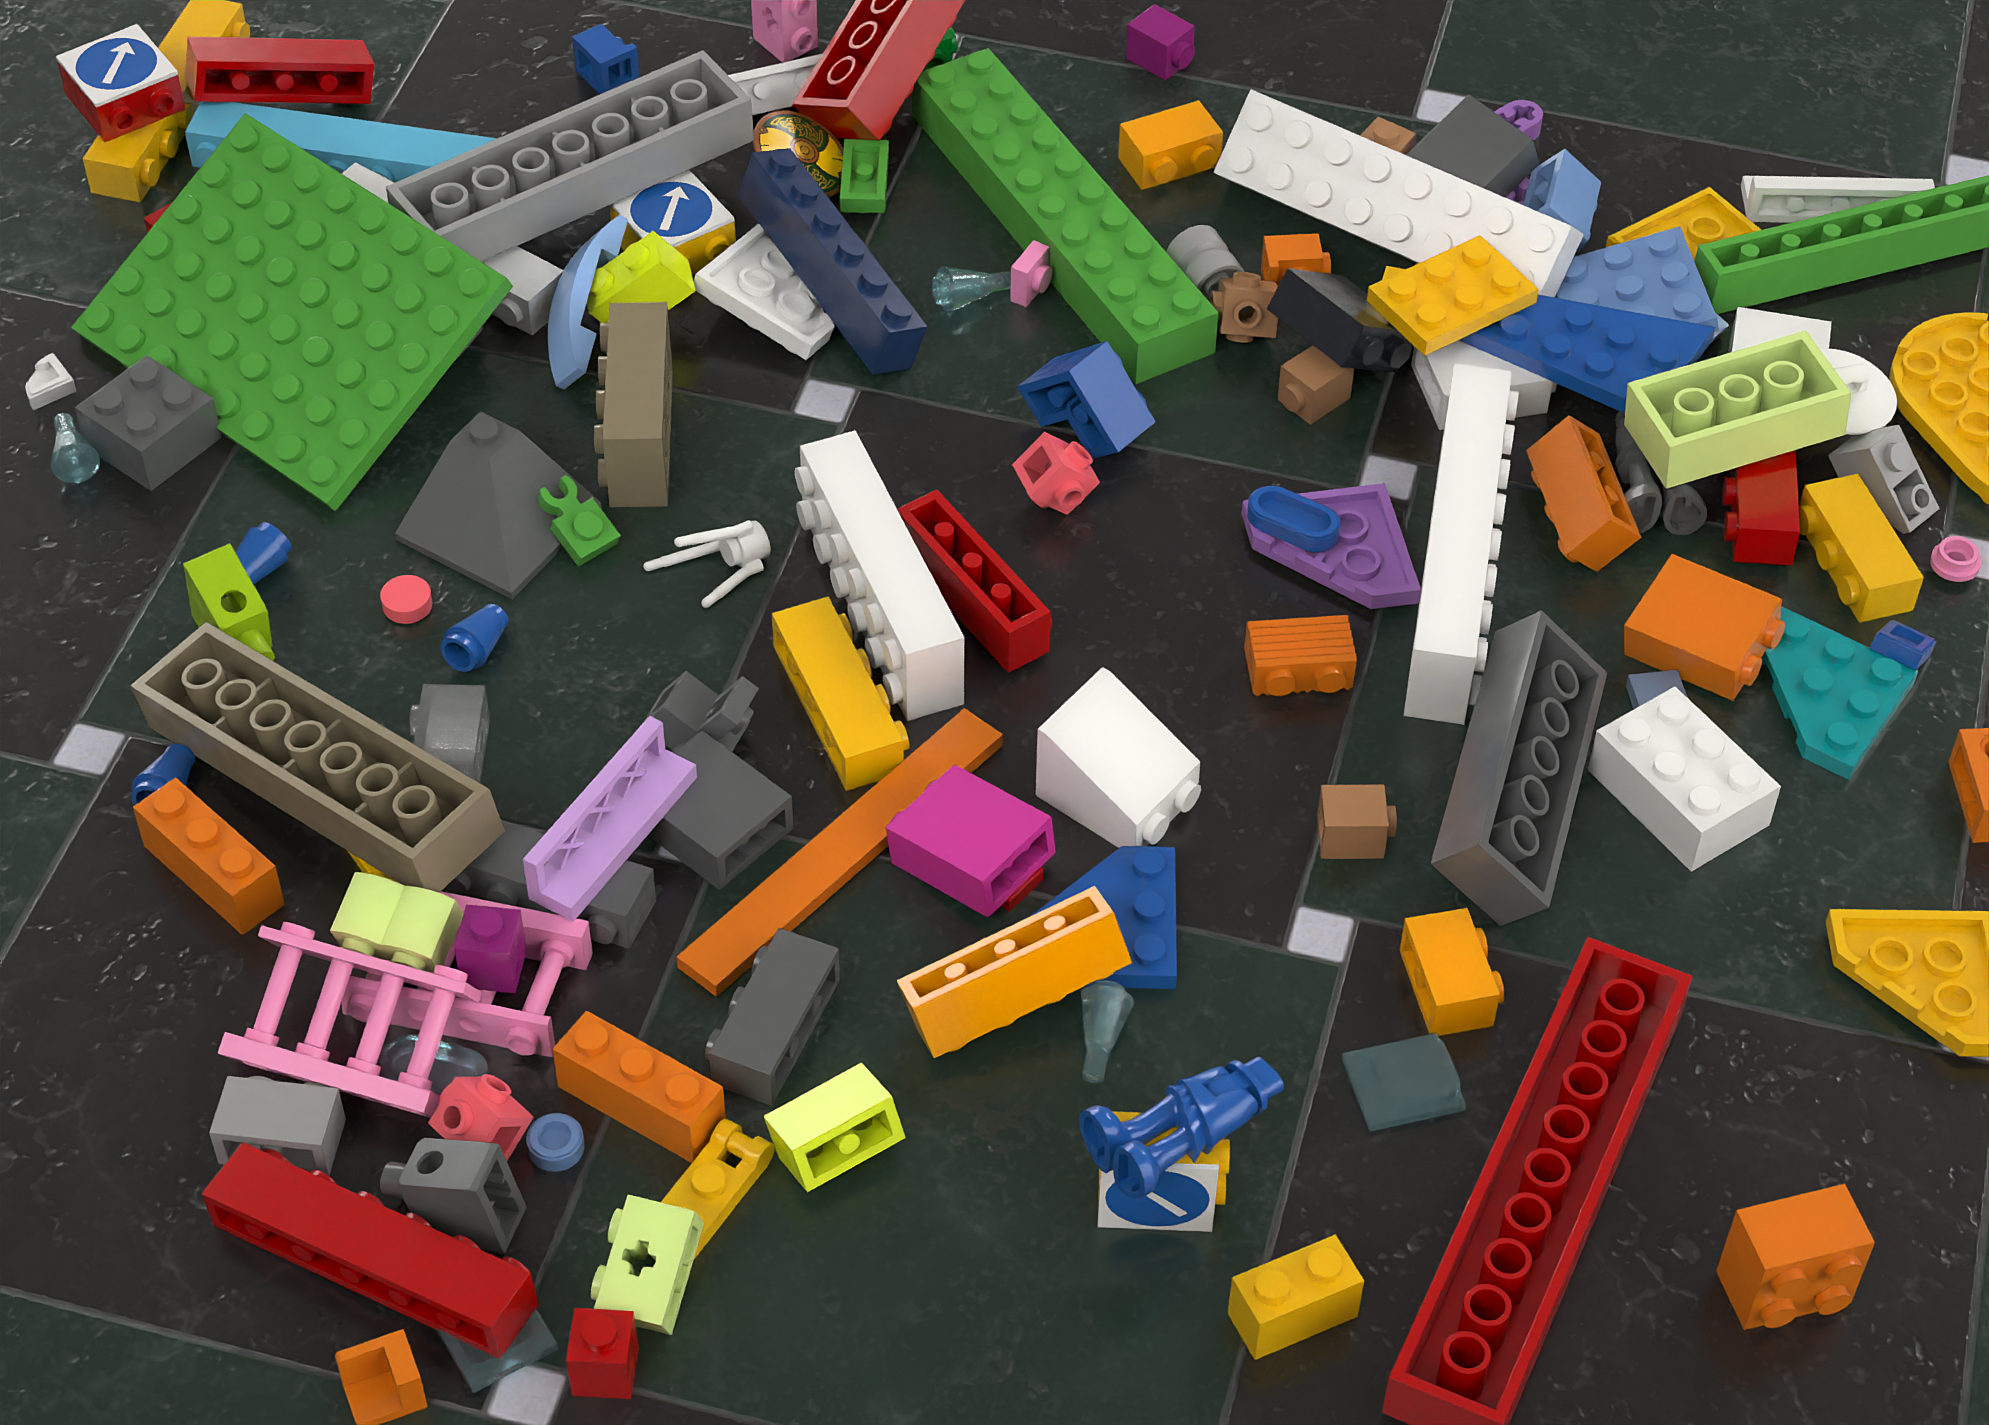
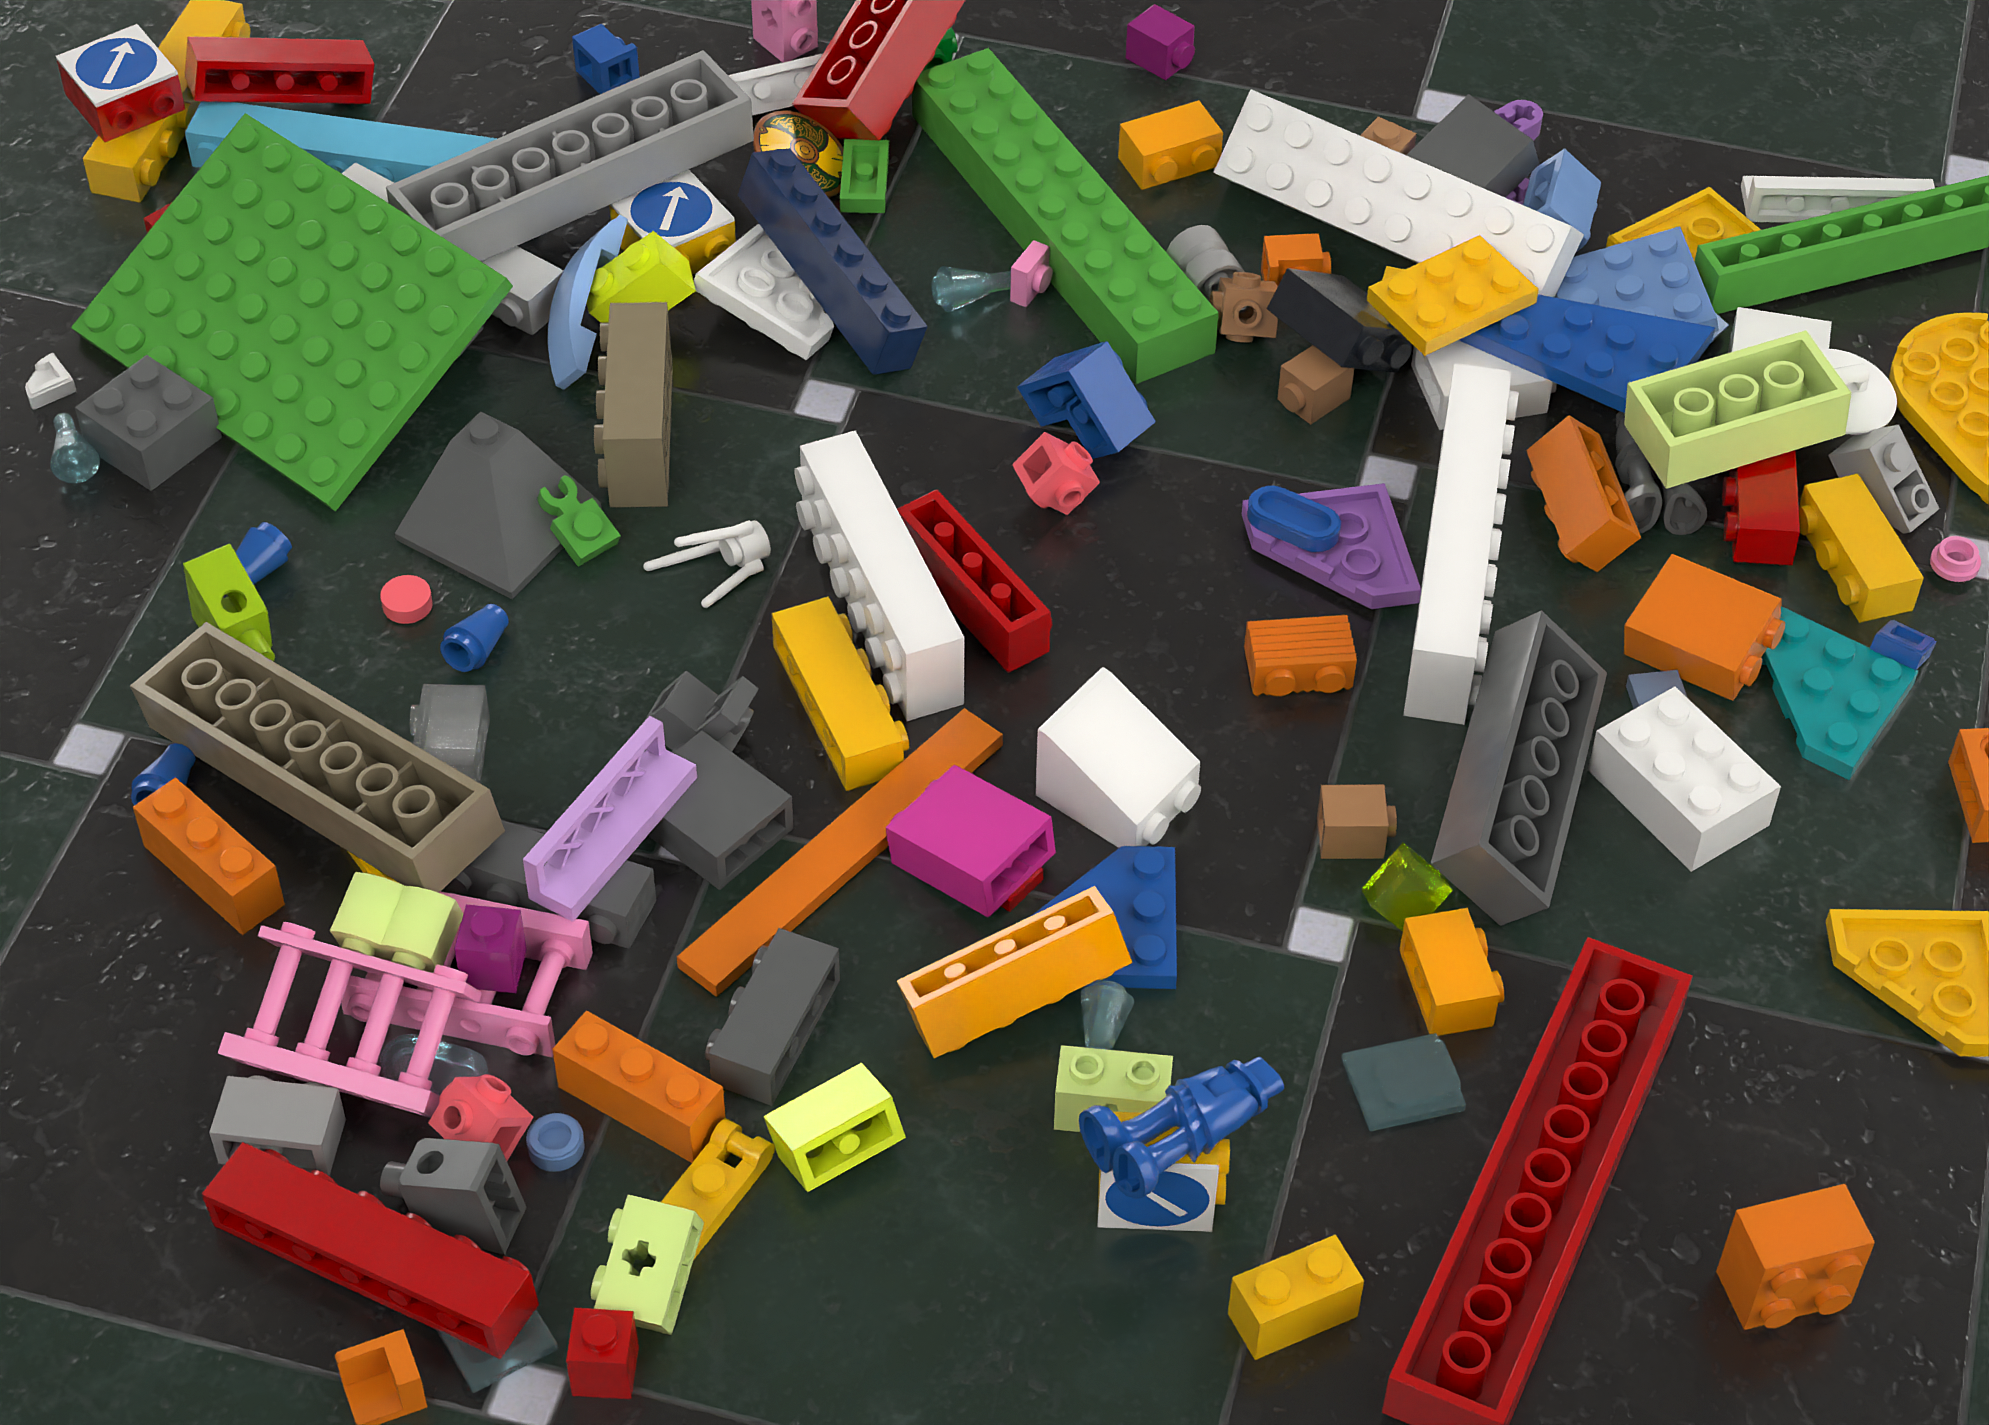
none -> yellowish green brick [1054,1045,1173,1132]
none -> clear neon green panel [1362,842,1453,932]

